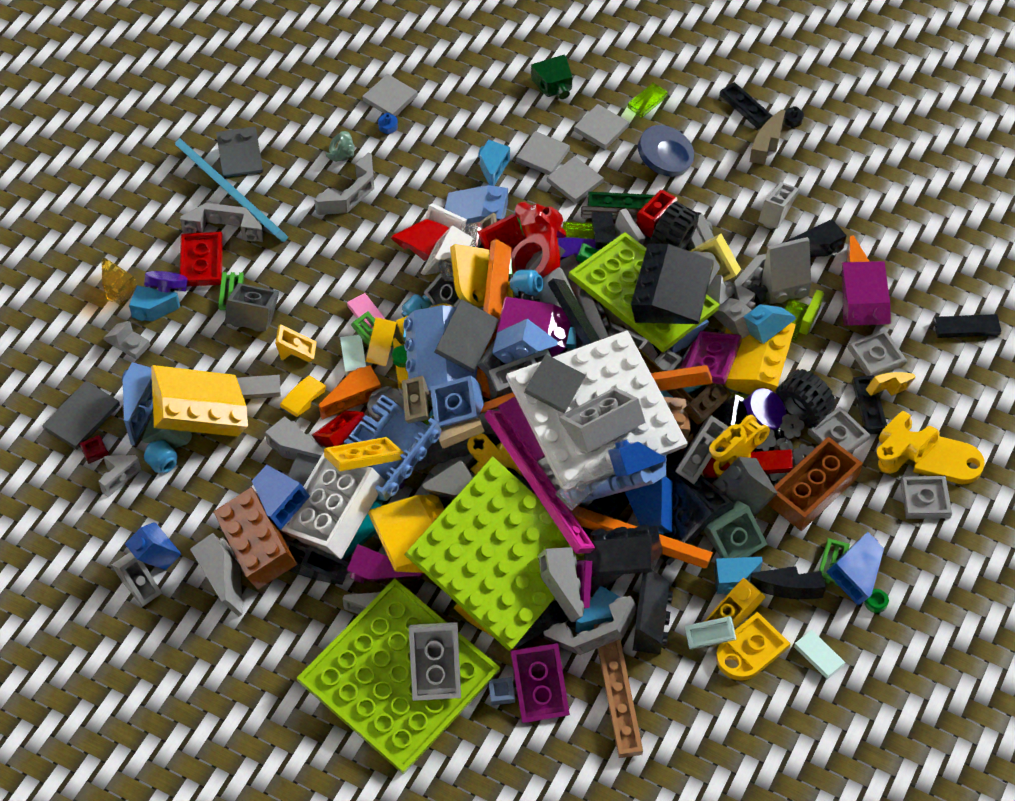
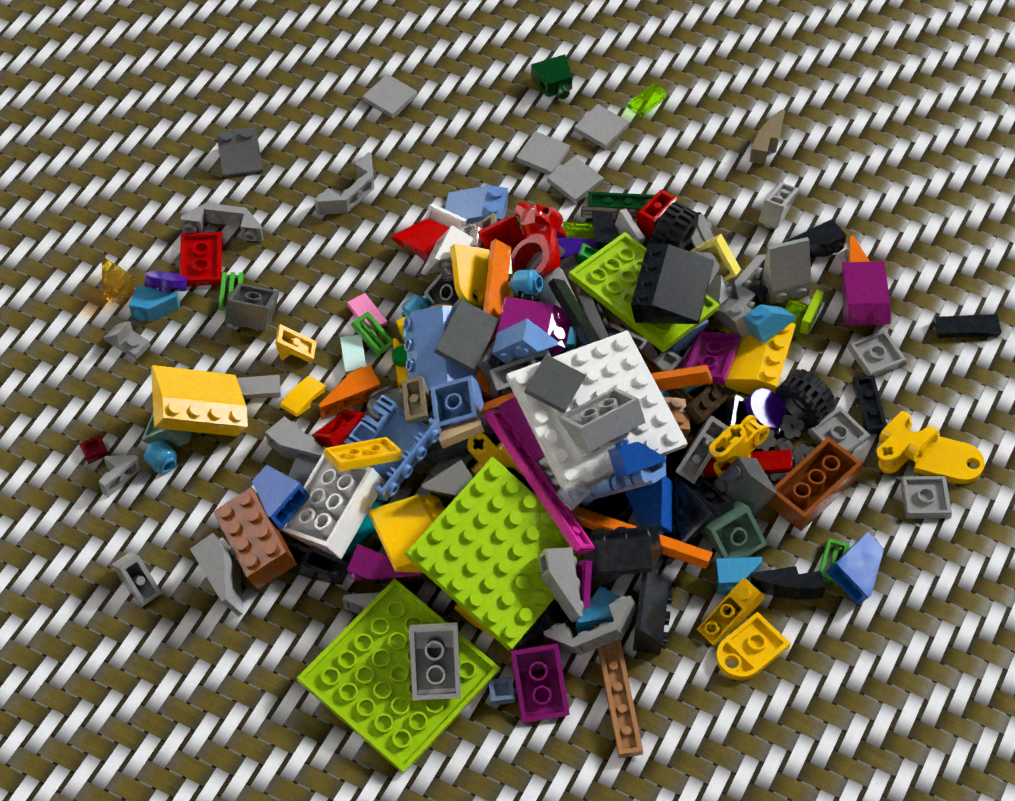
dark grey tile [42,381,120,450] -> none
medium blue slope [122,362,153,446] -> none
blue slope [125,522,181,570] -> none
medium azure tile [175,138,289,242] -> none
sand green piece [326,131,355,162] -> none
yellow slope [365,317,397,366] -> none
blue tile [378,113,398,134] -> none
dark azure slope [478,139,510,186] -> none
dark blue piece [638,125,694,177] -> none
light aqua tile [685,616,736,650] -> none
black tile [719,82,773,130] -> none
black tile [784,106,804,127] -> none
light aqua tile [794,630,845,680] -> none
green tile [864,589,889,613] -> none
yellow slope [866,372,916,396] -> none

